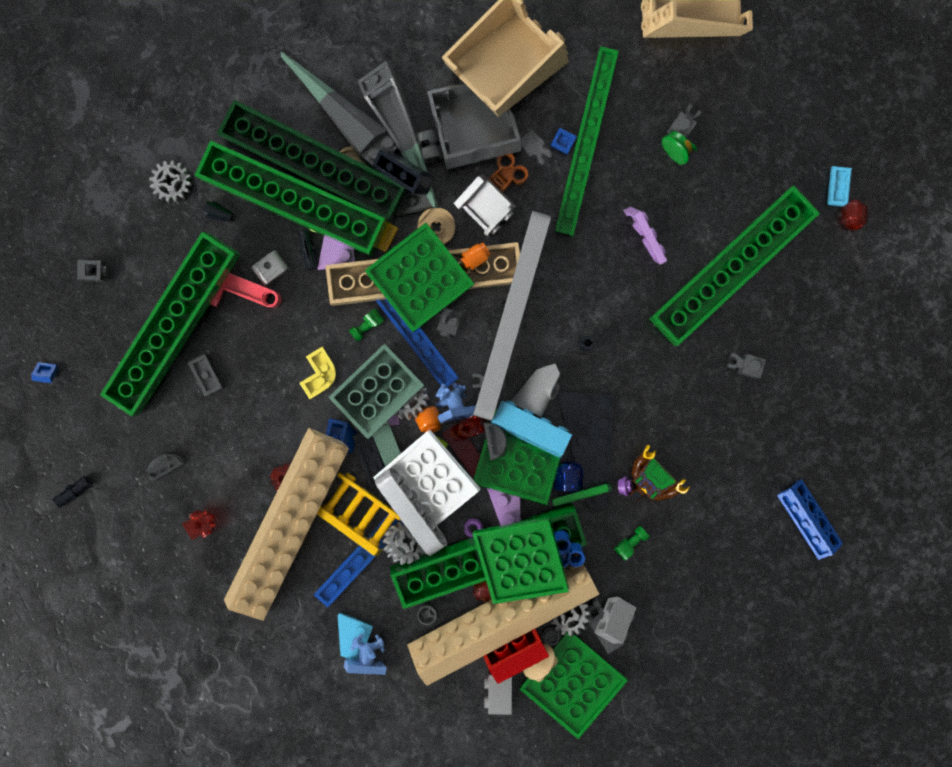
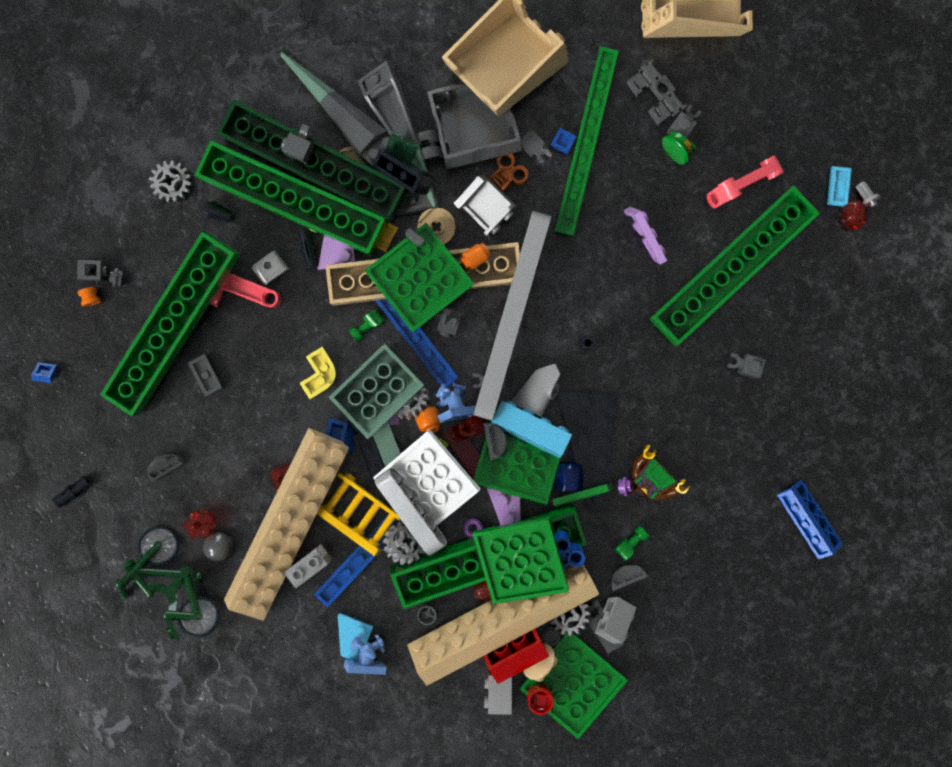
none -> orange wheel [78,287,101,307]
none -> dark grey plate [109,268,123,287]
none -> piece [115,526,220,641]
none -> dark grey hair [203,532,235,561]
none -> dark grey brick [281,124,314,164]
none -> light grey panel [285,544,333,588]
none -> clear green panel [385,132,420,161]
none -> dark grey tile [405,228,426,248]
none -> red wheel [527,683,553,715]
none -> dark grey plate [611,564,648,591]
none -> dark grey piece [626,60,687,125]
none -> coral piece [707,155,784,208]
none -> light grey piece [856,181,881,208]

